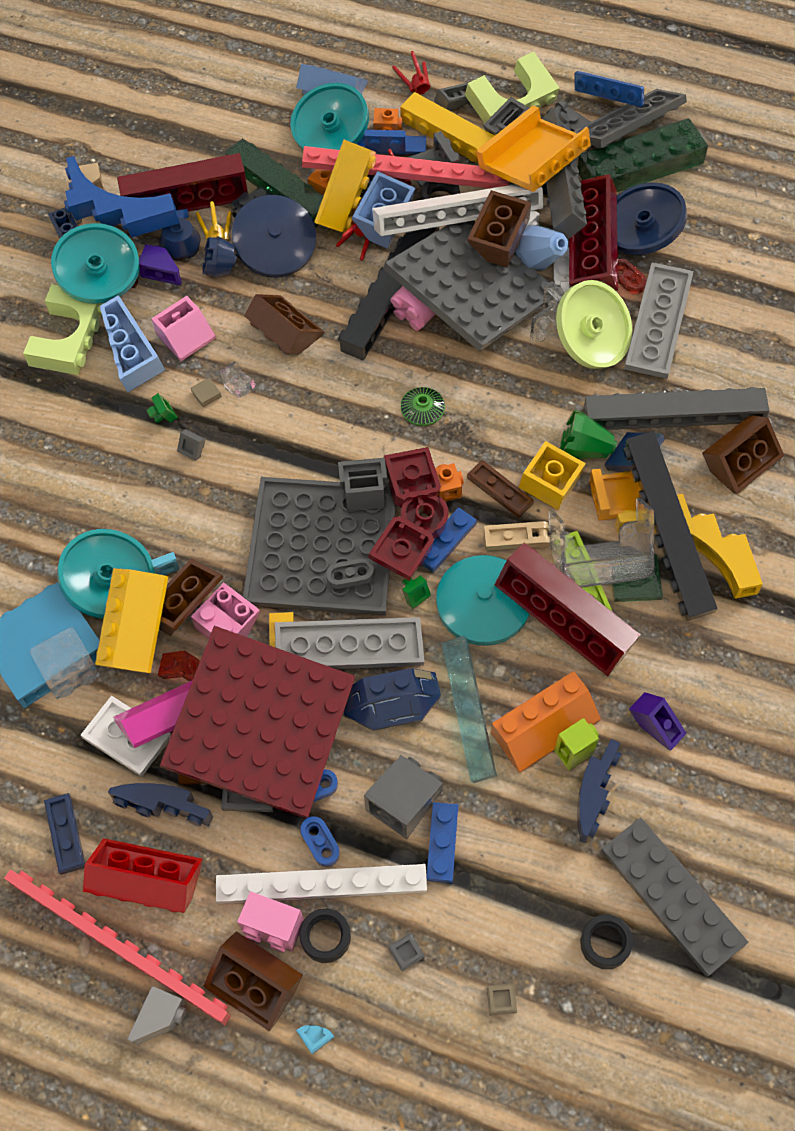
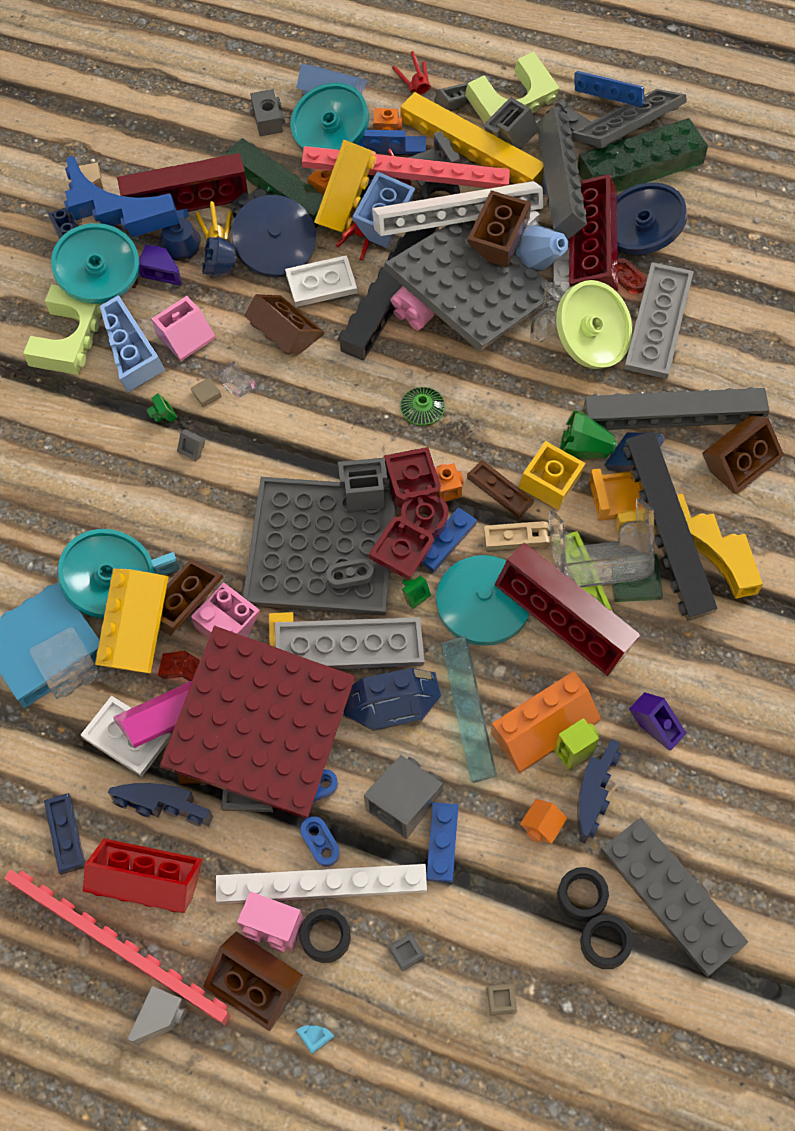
light orange panel [476,106,591,192] -> none
none -> dark grey brick [250,89,285,137]
none -> white plate [285,255,357,307]
none -> orange brick [520,799,567,844]
none -> black tyre [557,867,609,921]

